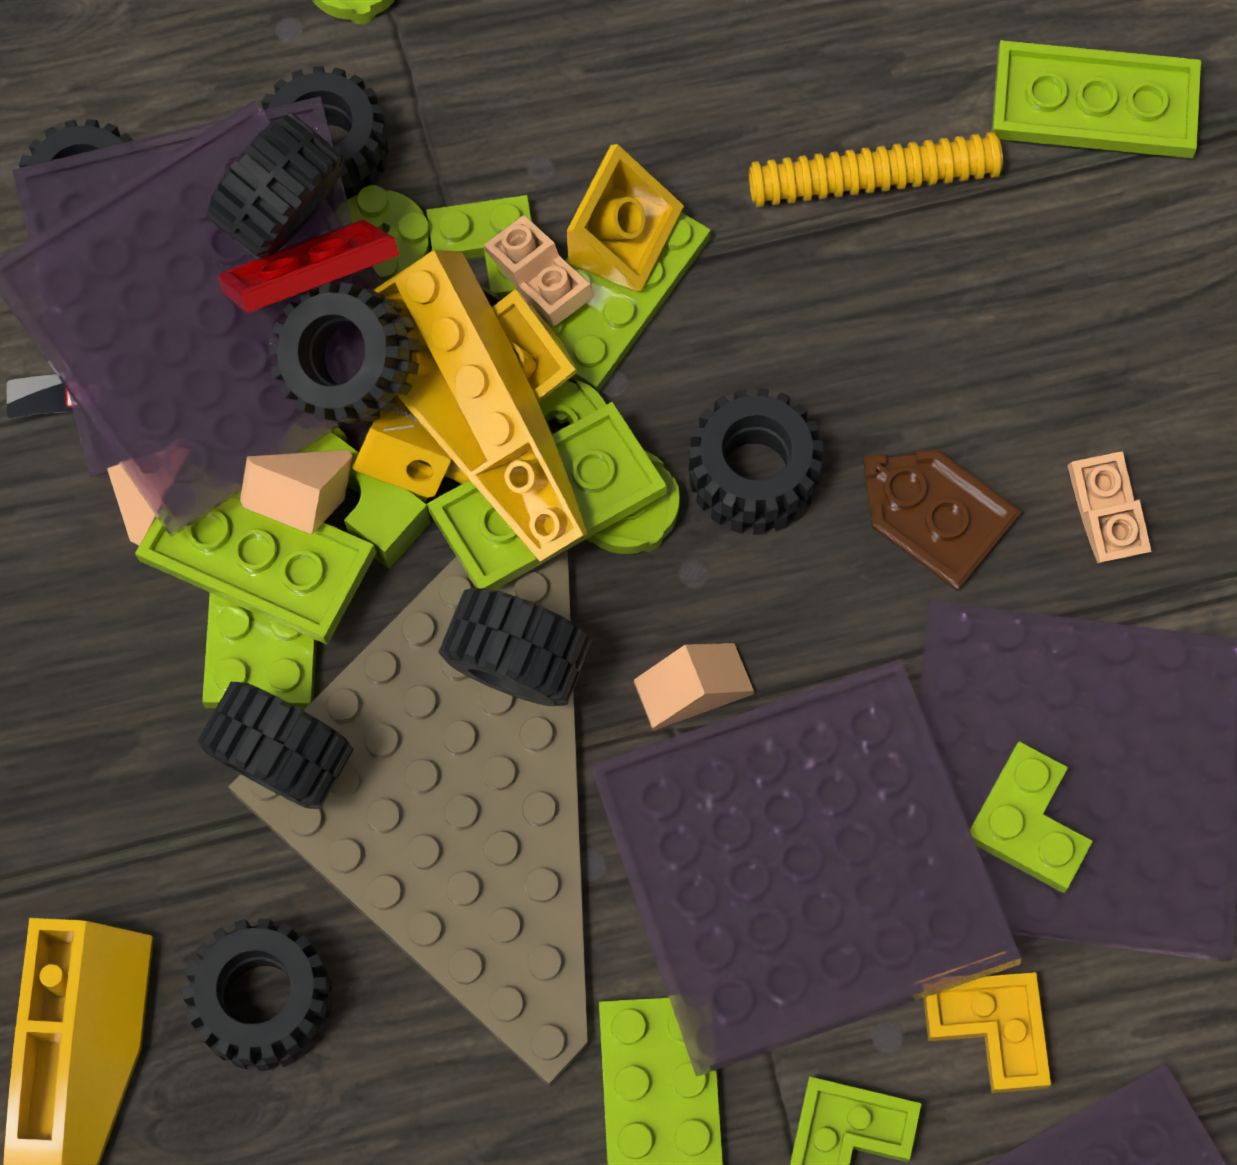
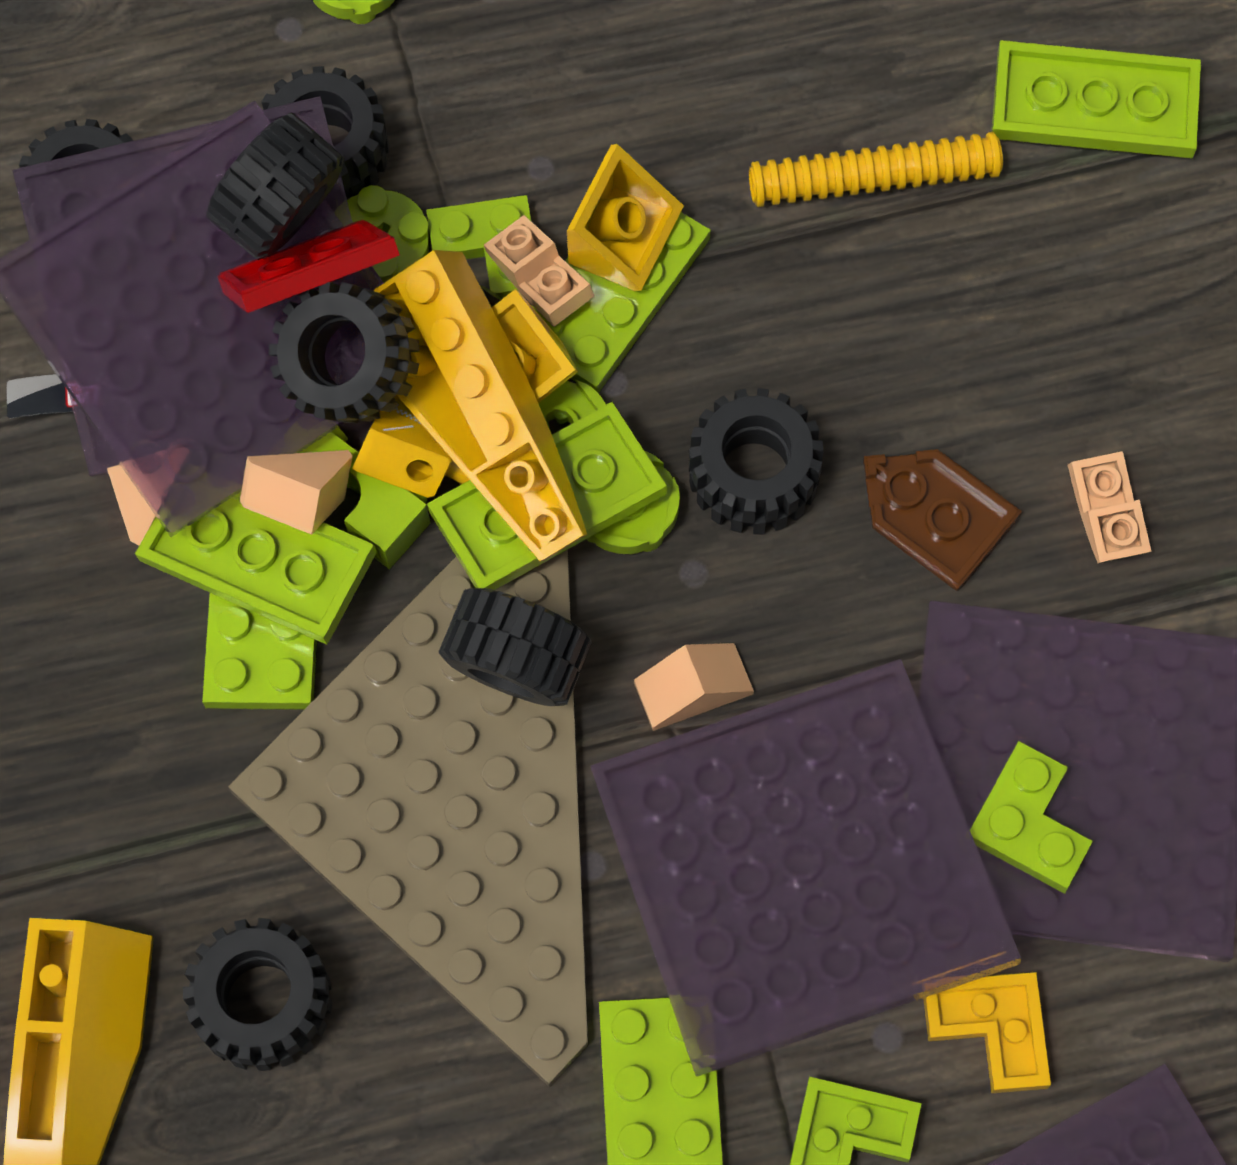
black tyre [197,681,354,809] -> none

